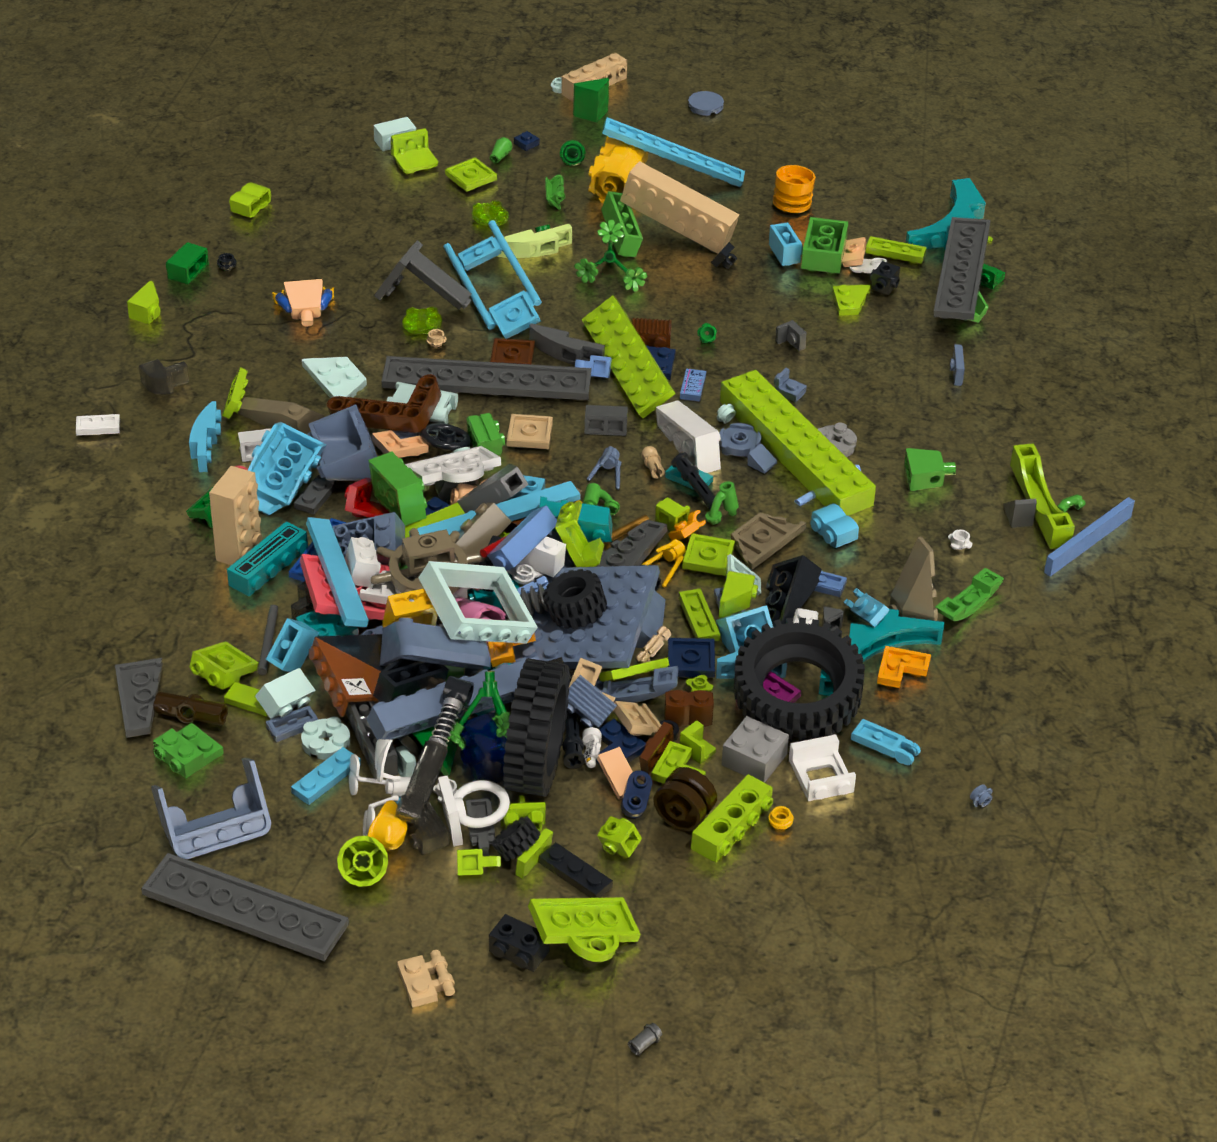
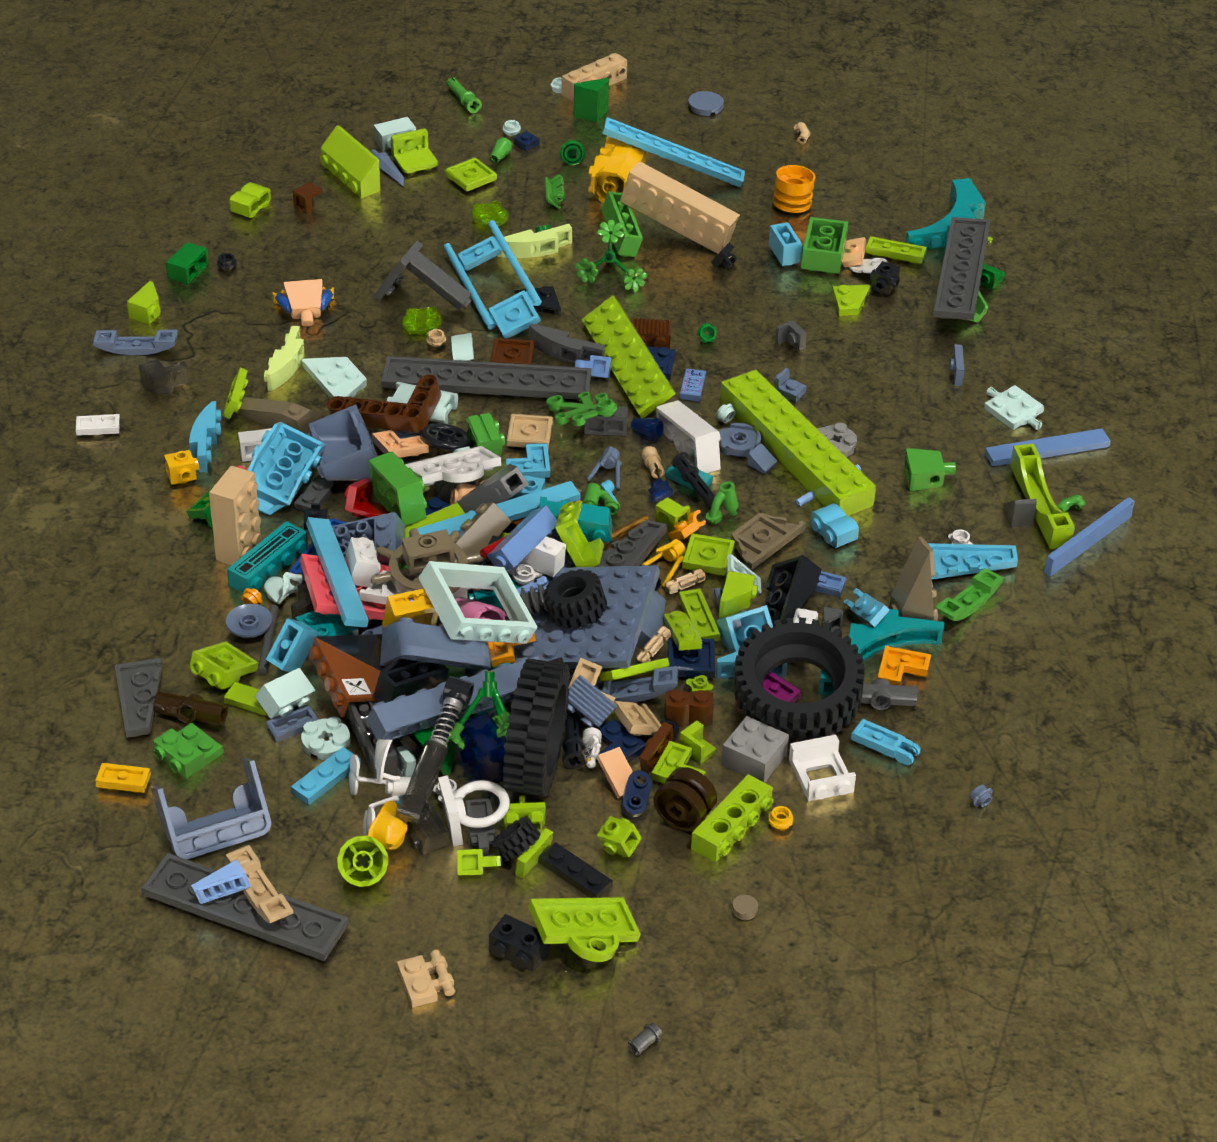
none -> sand blue slope [93,330,178,355]
none -> yellow plate [95,763,151,793]
none -> yellow brick [164,450,199,485]
none -> light blue slope [191,860,251,904]
none -> sand blue dish [226,604,272,637]
none -> tan slope [226,845,293,923]
none -> light orange plate [241,588,263,605]
none -> yellowish green slope [264,326,305,391]
none -> light aqua piece [264,572,305,605]
none -> reddish brown panel [293,182,322,214]
none -> black tile [303,503,328,530]
none -> lime slope [320,125,380,198]
none -> sand blue bar [371,149,404,187]
none -> bright green pin [446,77,482,113]
none -> light aqua slope [451,333,474,361]
none -> light aqua plate [503,120,521,136]
none -> medium azure plate [506,443,550,478]
none -> black wing [515,286,561,315]
none -> bright green plant [546,392,617,426]
none -> medium azure hand [601,480,620,505]
none -> clear blue cone [631,418,664,439]
none -> clear blue plate [648,479,674,503]
none -> lime plate [663,611,702,650]
none -> tan axle [664,569,706,595]
none -> dark tan tile [732,895,758,920]
none -> tan arm [793,122,810,144]
none -> dark grey piece [861,678,918,710]
none -> medium azure wing [928,543,1018,579]
none -> light aqua plate [984,385,1044,430]
none -> medium blue tile [985,428,1111,466]

